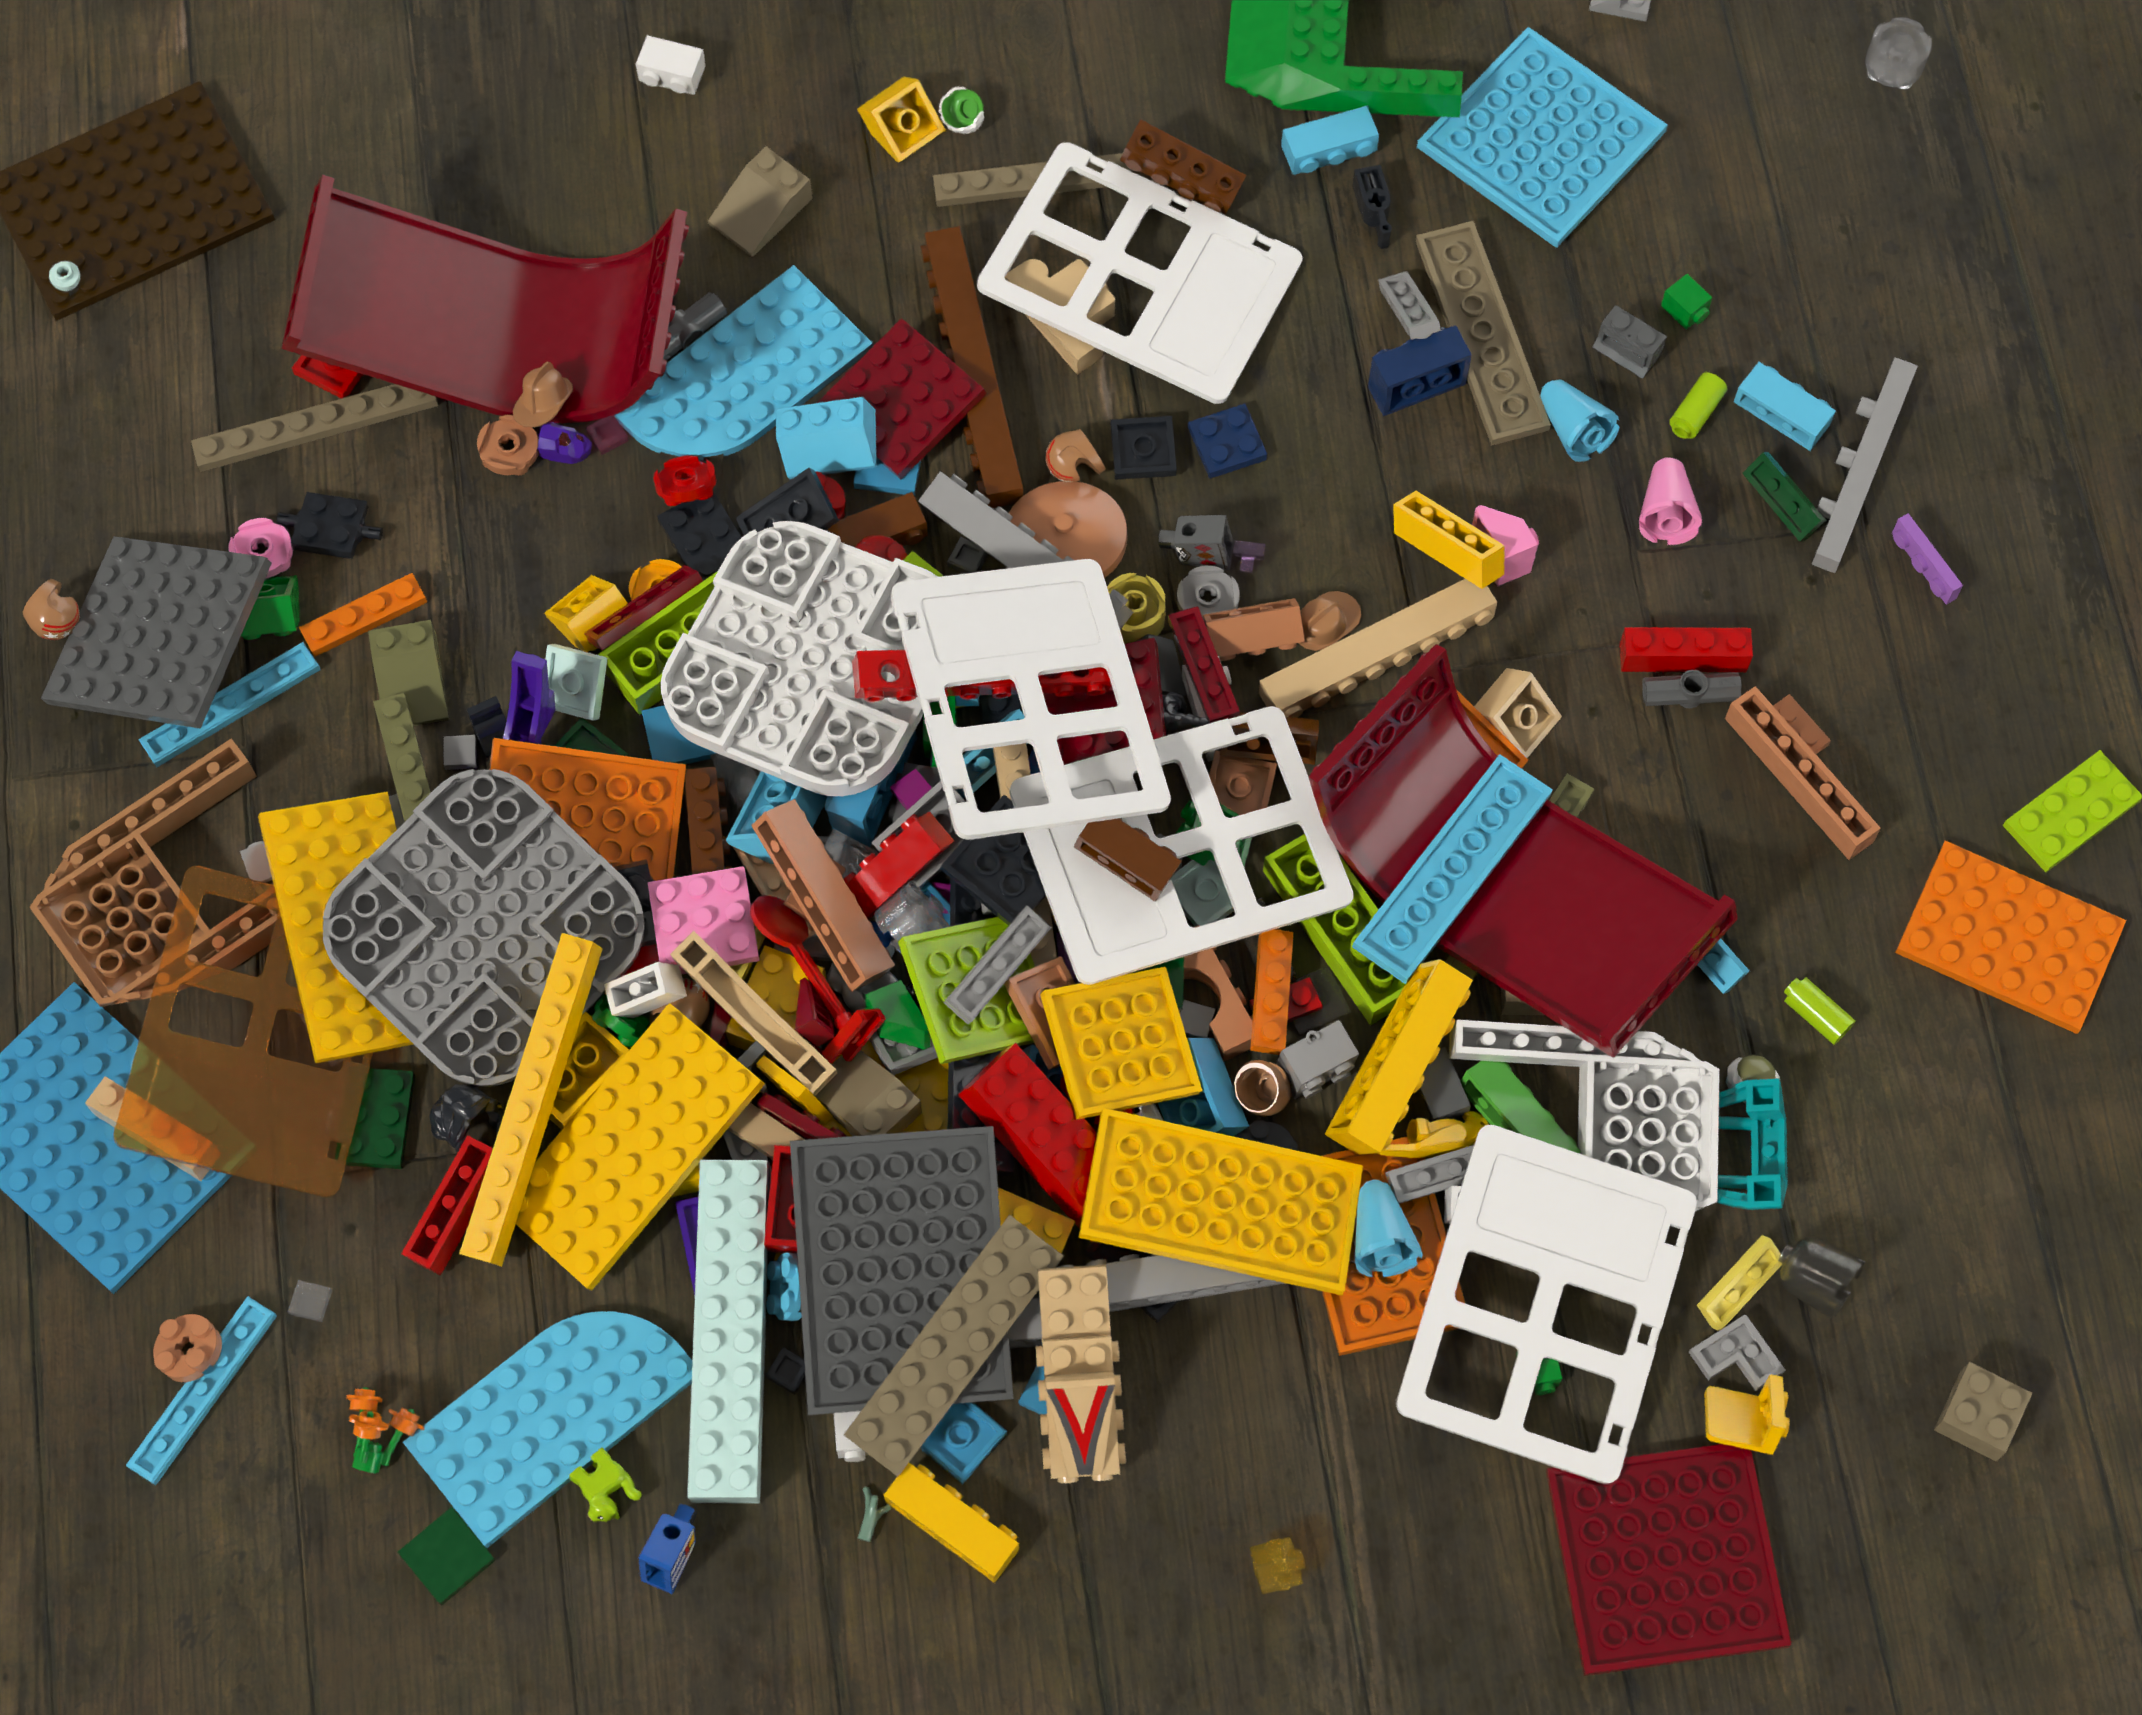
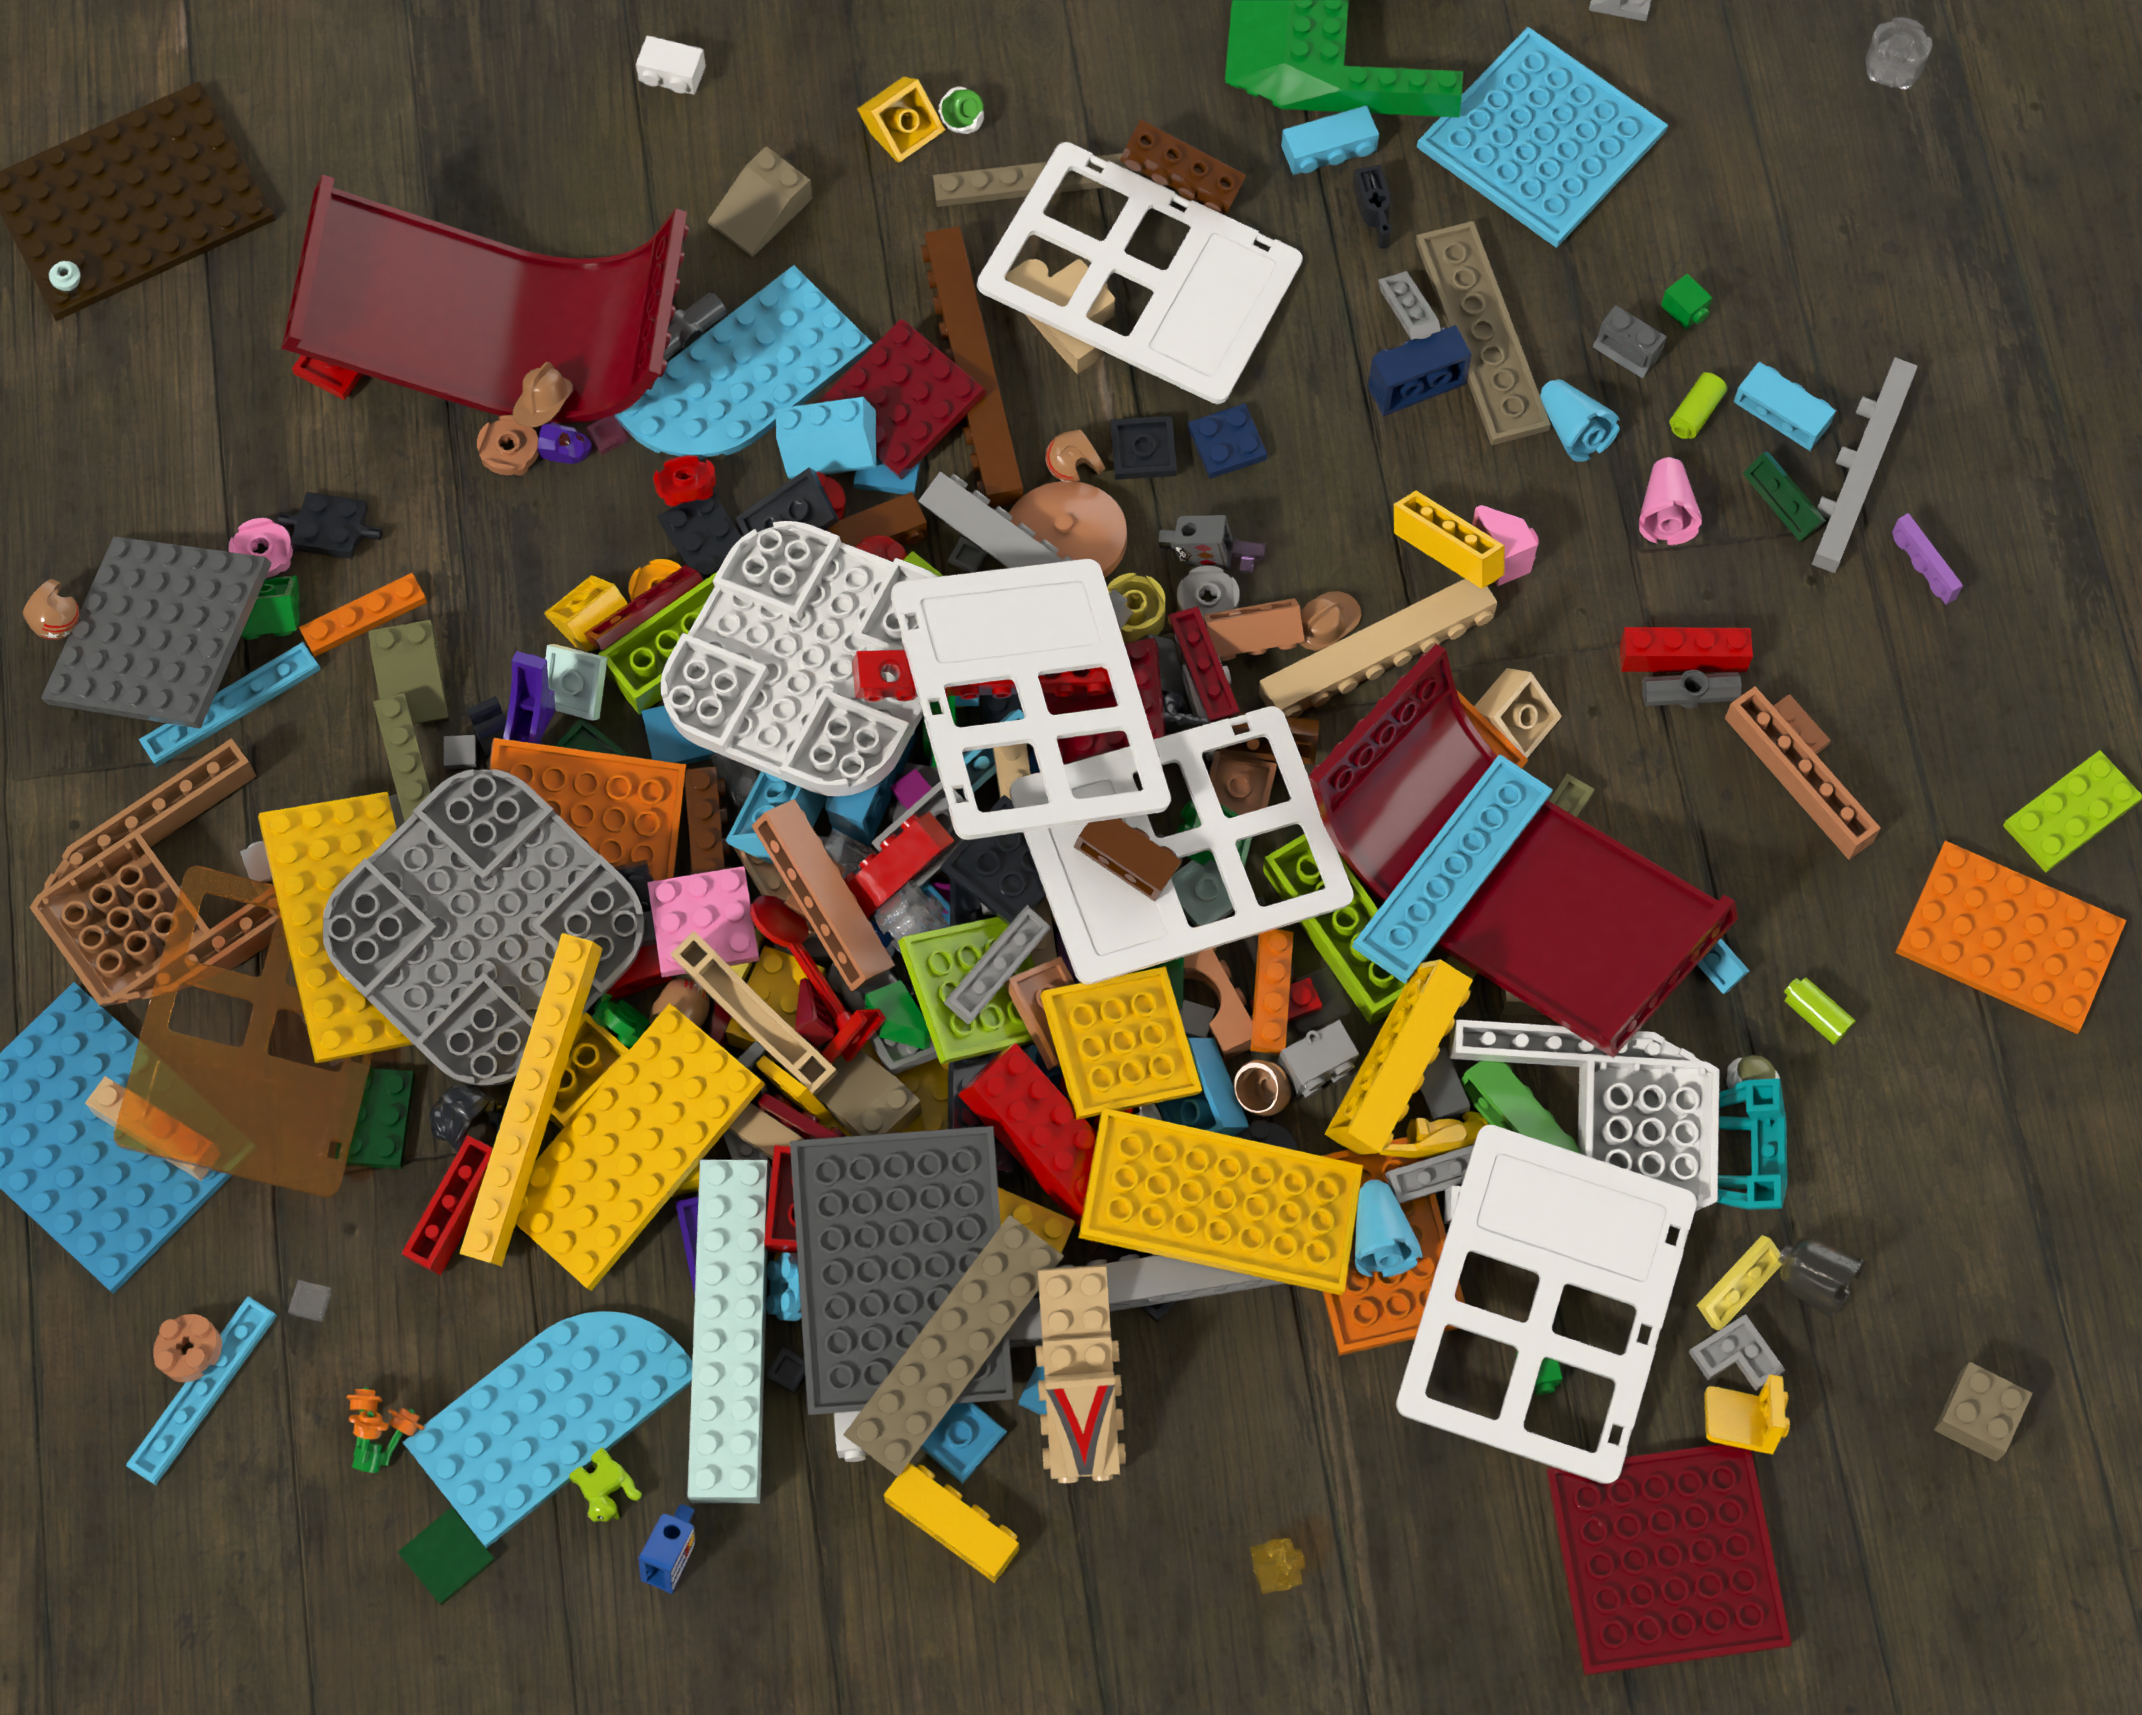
dark tan plate [191,384,438,472] -> none
white brick [604,962,687,1018] -> none
sand green bar [858,1487,891,1542] -> none

